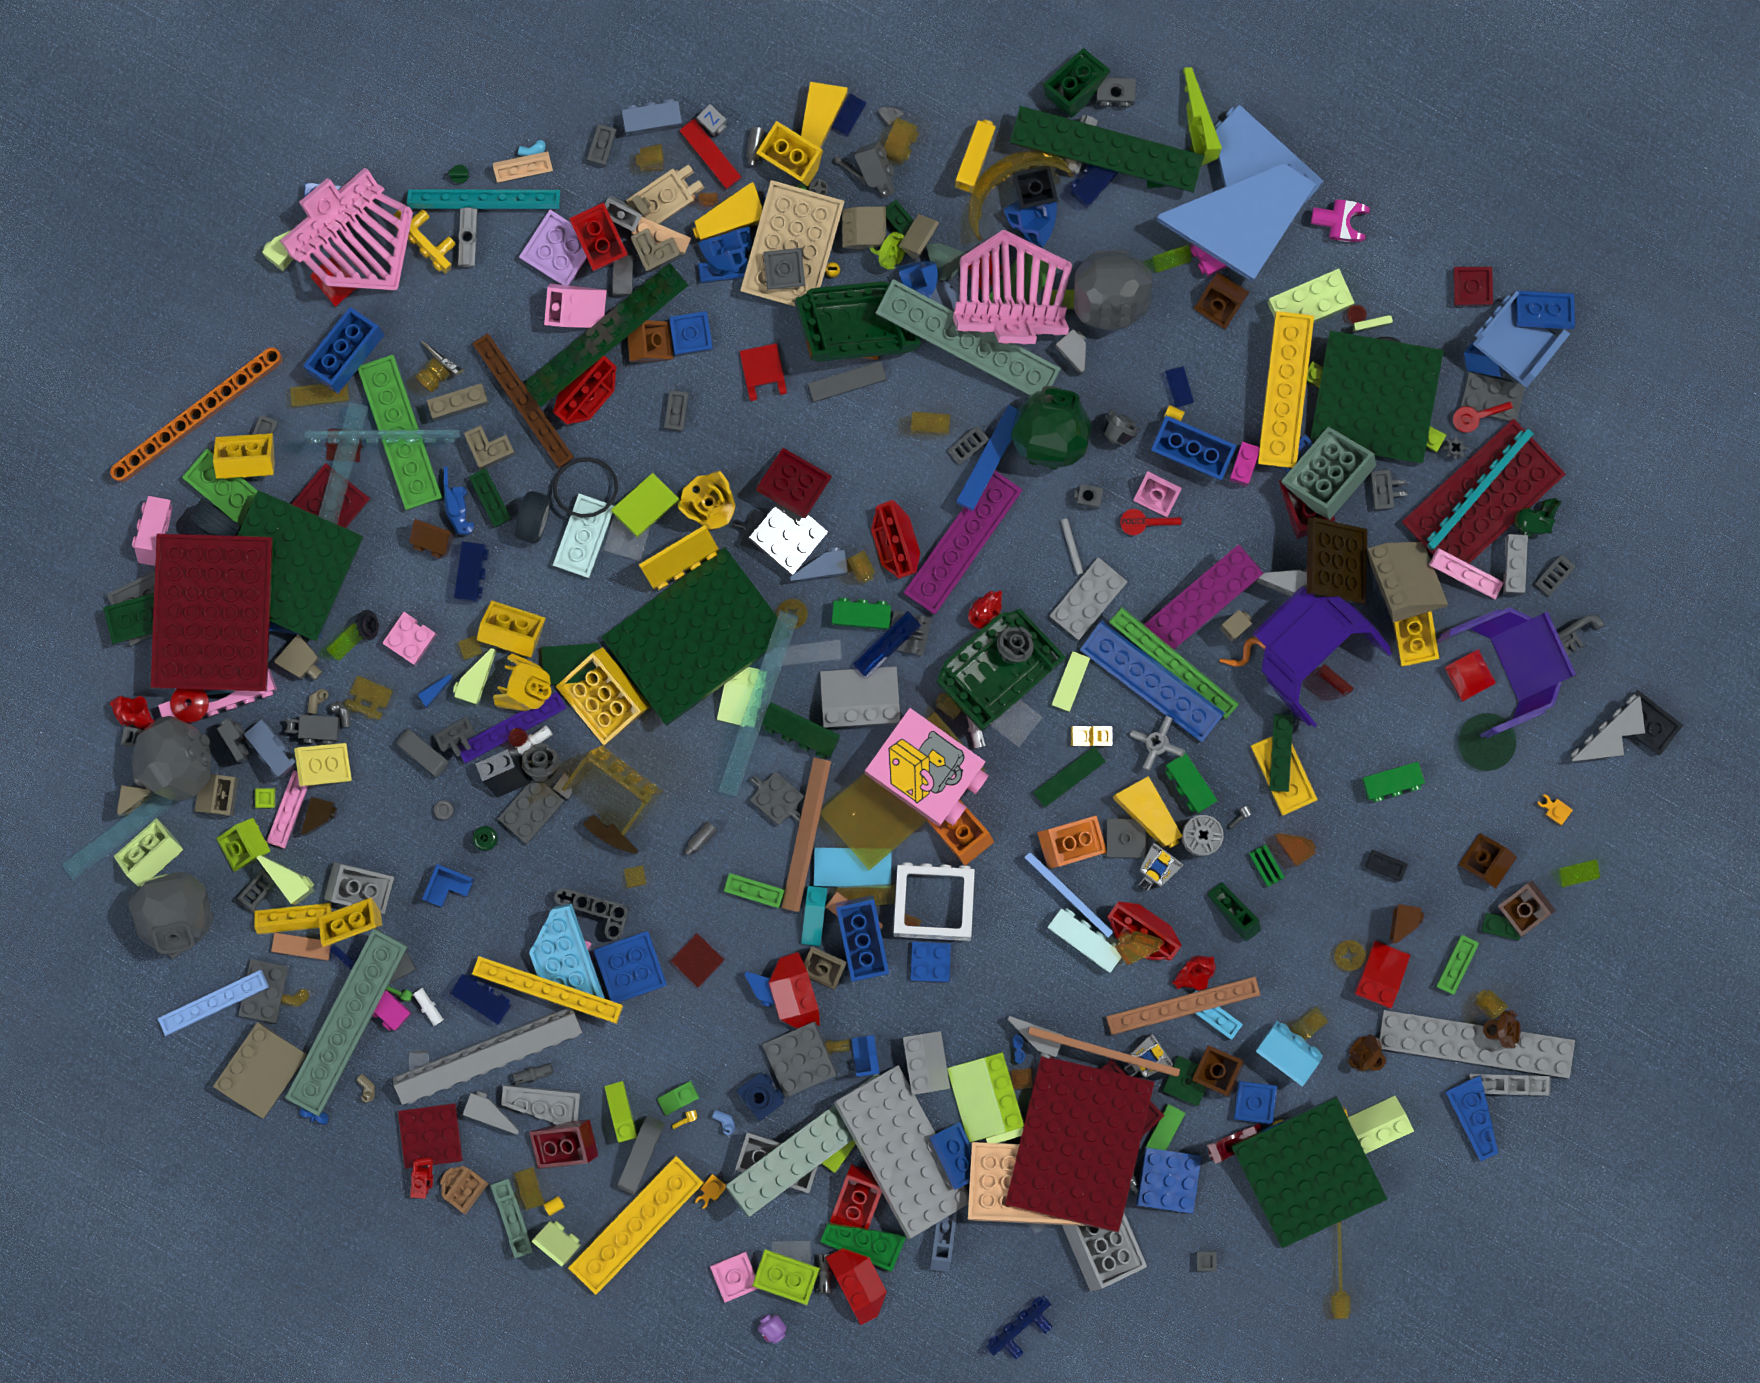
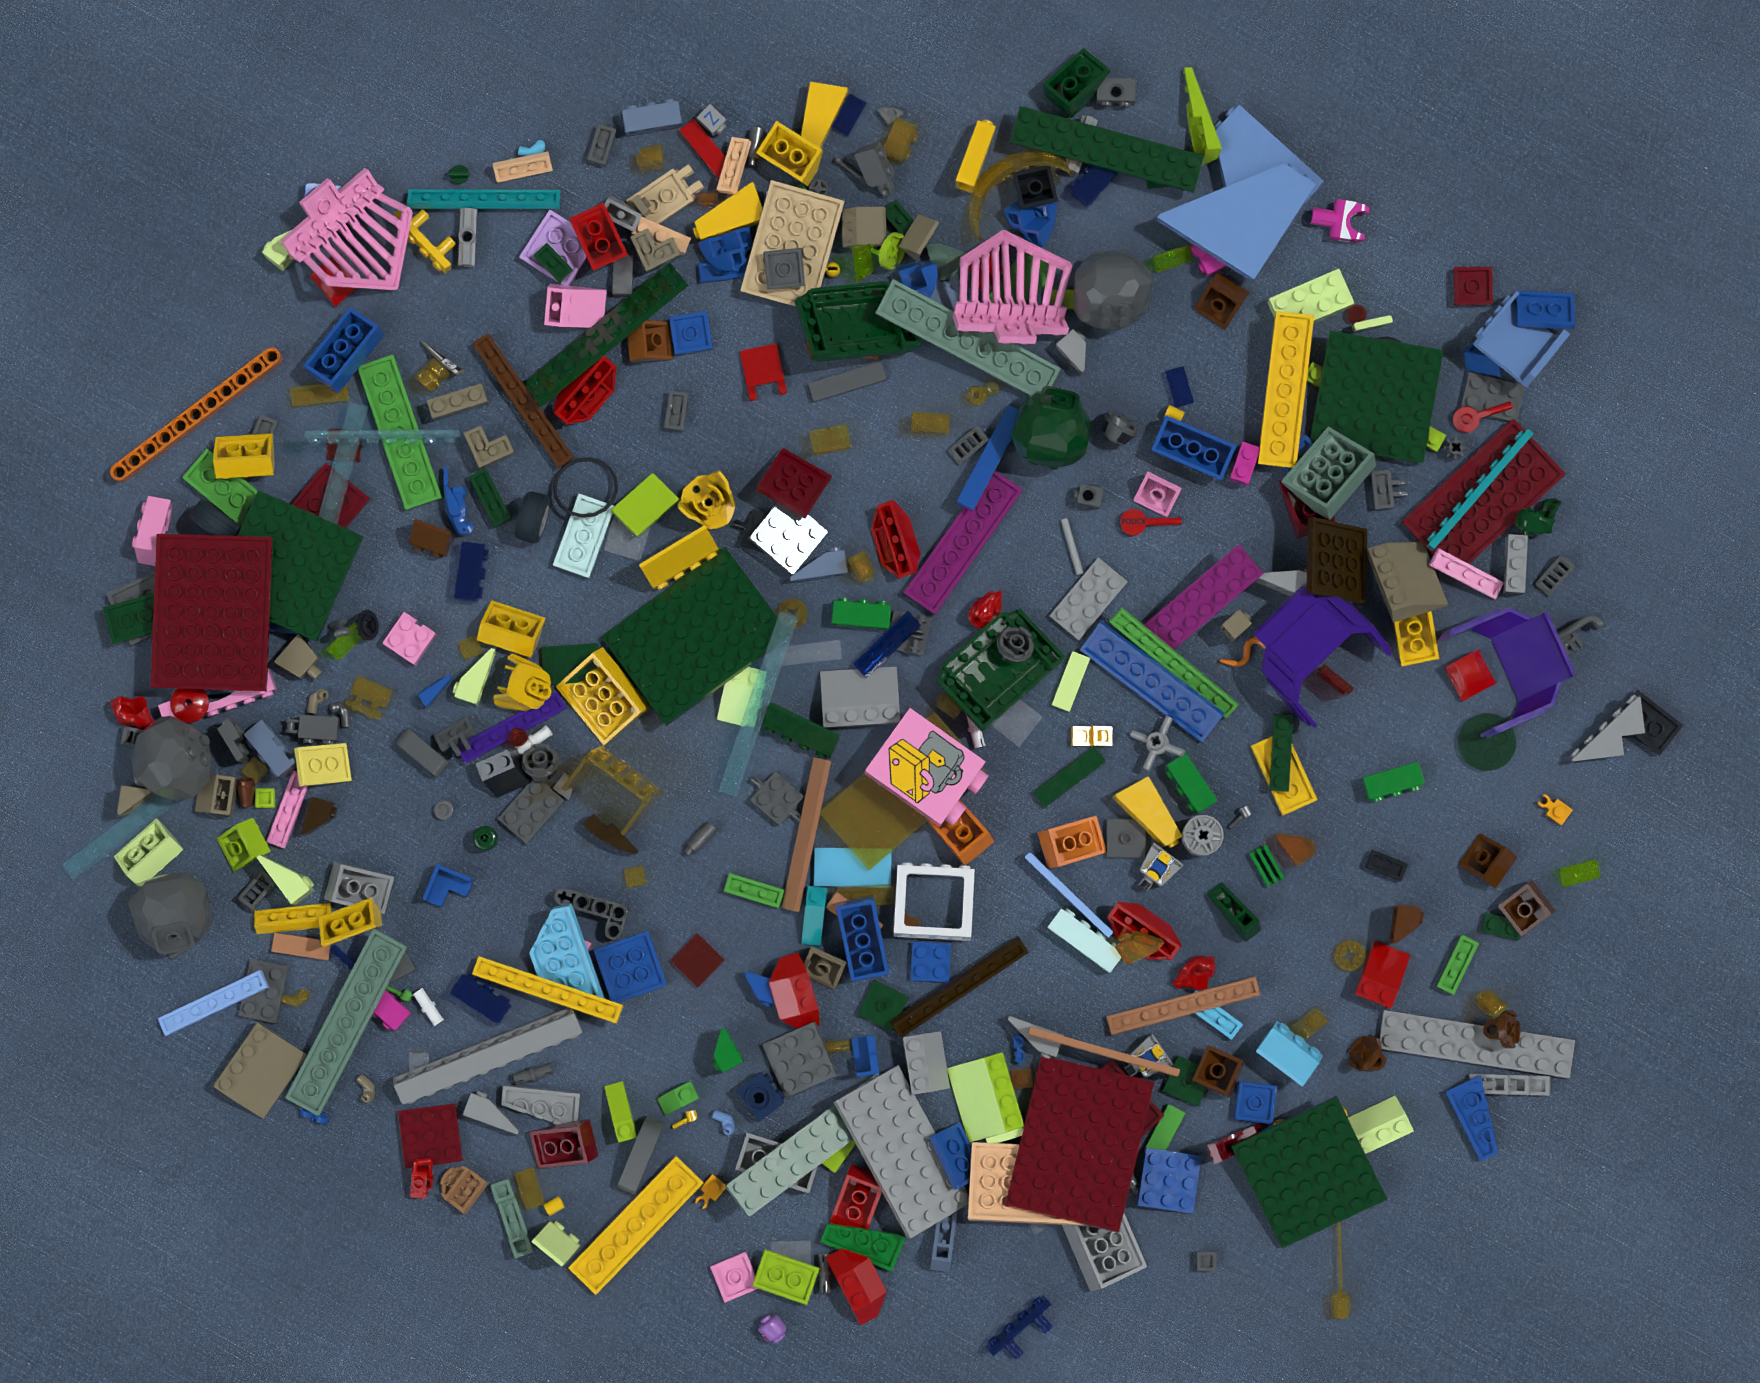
none -> copper cone [236,777,256,807]
none -> clear yellow tile [241,757,269,784]
none -> dark grey piece [329,619,350,638]
none -> dark green plate [533,243,574,284]
none -> green slope [713,1028,745,1073]
none -> light nougat plate [716,137,751,195]
none -> clear yellow panel [810,424,851,456]
none -> clear neon green slope [851,244,874,282]
none -> dark green plate [858,980,909,1032]
none -> dark brown plate [890,936,1029,1038]
none -> clear yellow plate [966,381,999,405]

